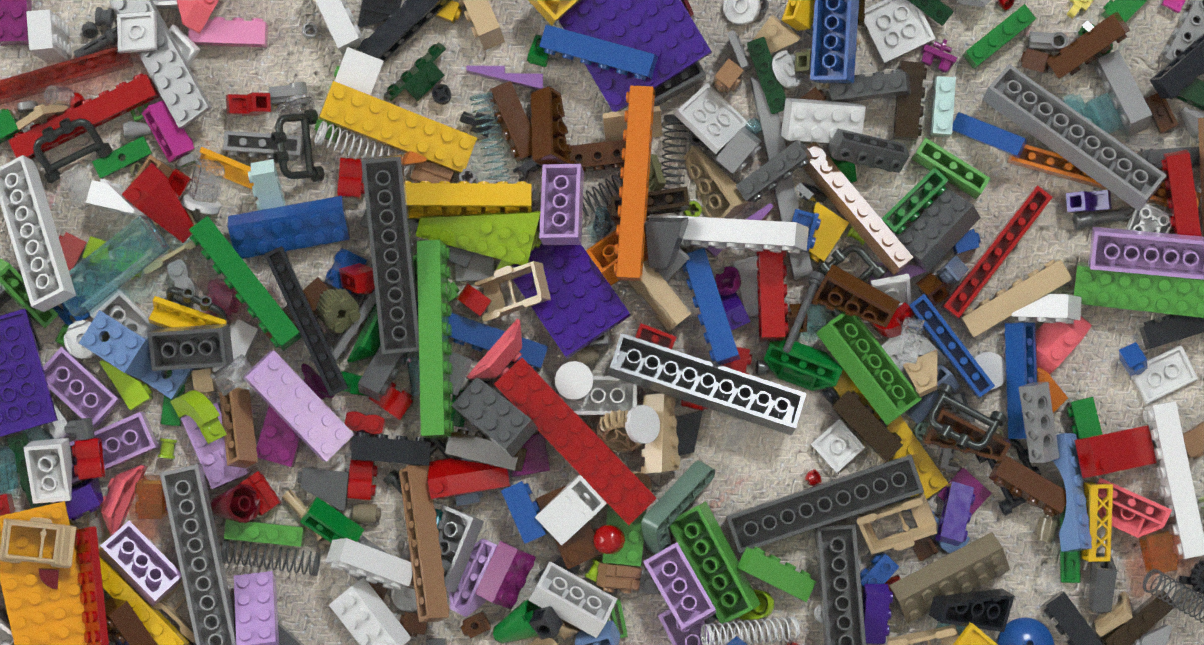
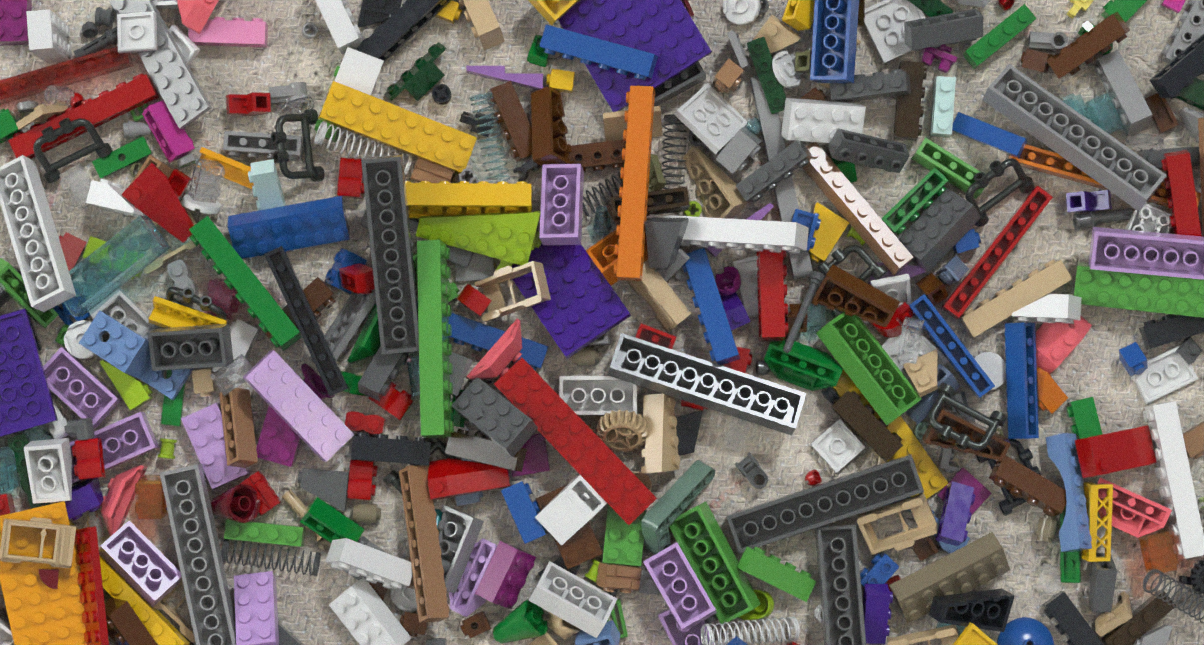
lime arch [170,390,227,444] -> none
olive brick [315,288,361,333] -> none
orange slope [403,151,427,166] -> none
black brick [529,606,563,640] -> none
white tile [555,361,593,400] -> none
red hair [593,525,625,554] -> none
white tile [625,405,660,444] -> none
black plate [796,182,827,203] -> none
light grey brick [1019,382,1060,463] -> none
none -> yellow brick [546,69,575,93]
none -> dark grey piece [735,452,768,489]
none -> dark grey brick [904,9,983,51]
none -> pearl dark grey bar [966,159,1035,227]
none -> dark grey plate [1176,337,1202,365]

